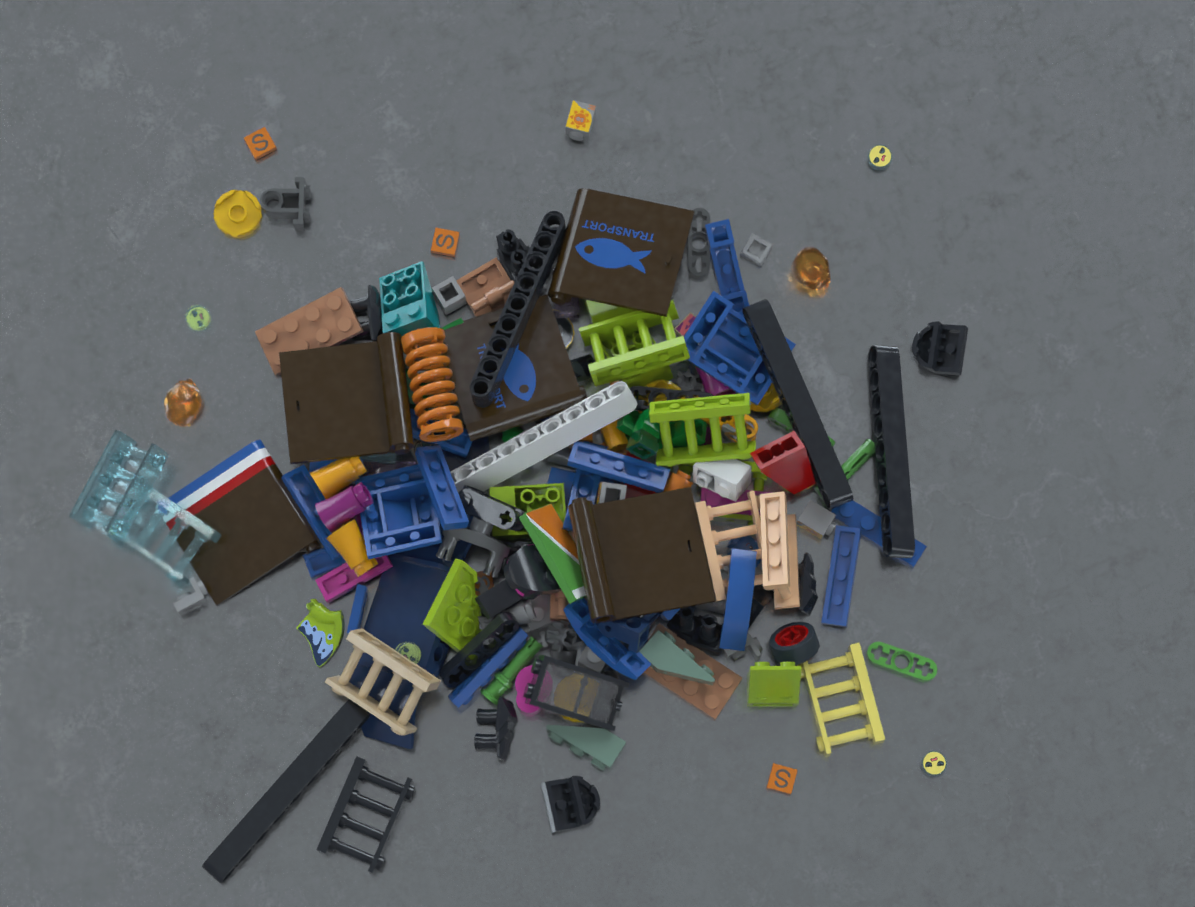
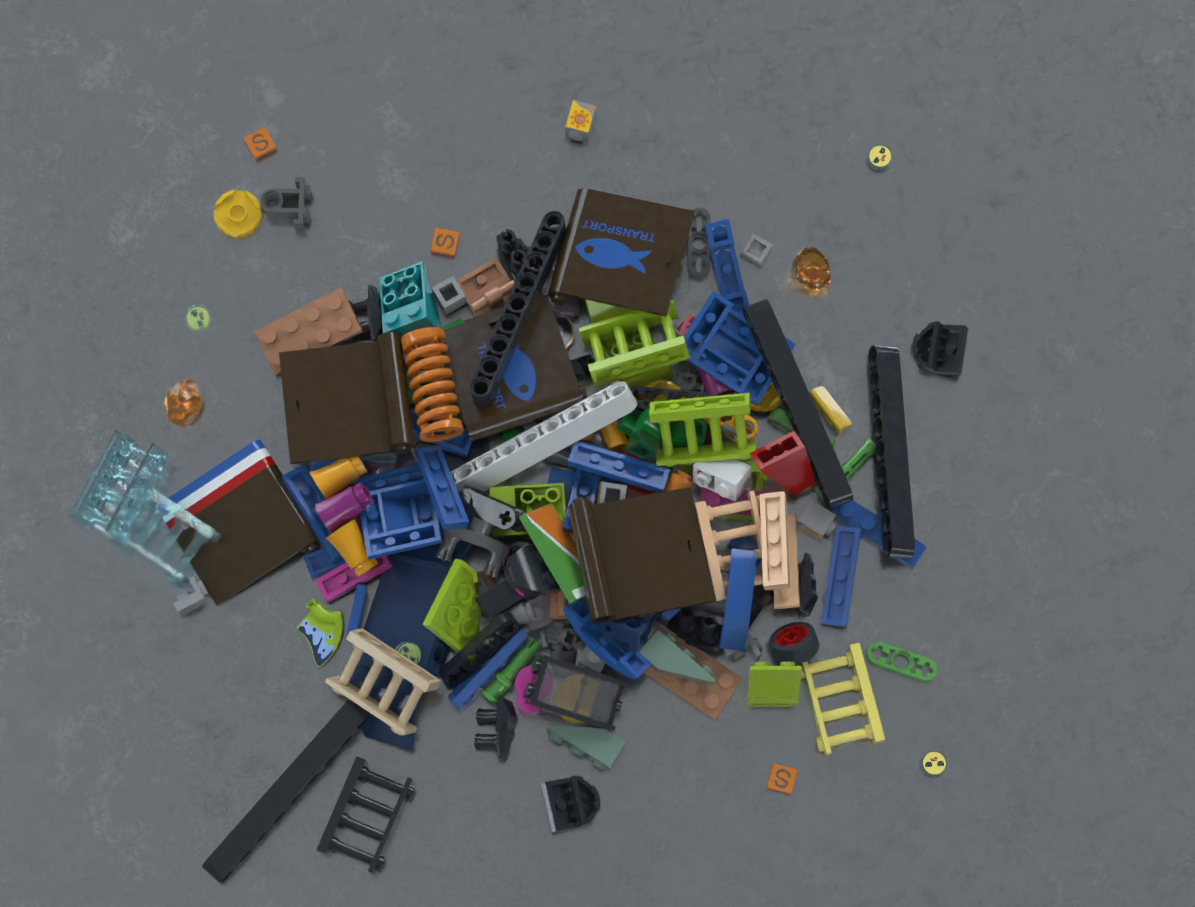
none -> yellow slope [810,386,852,435]

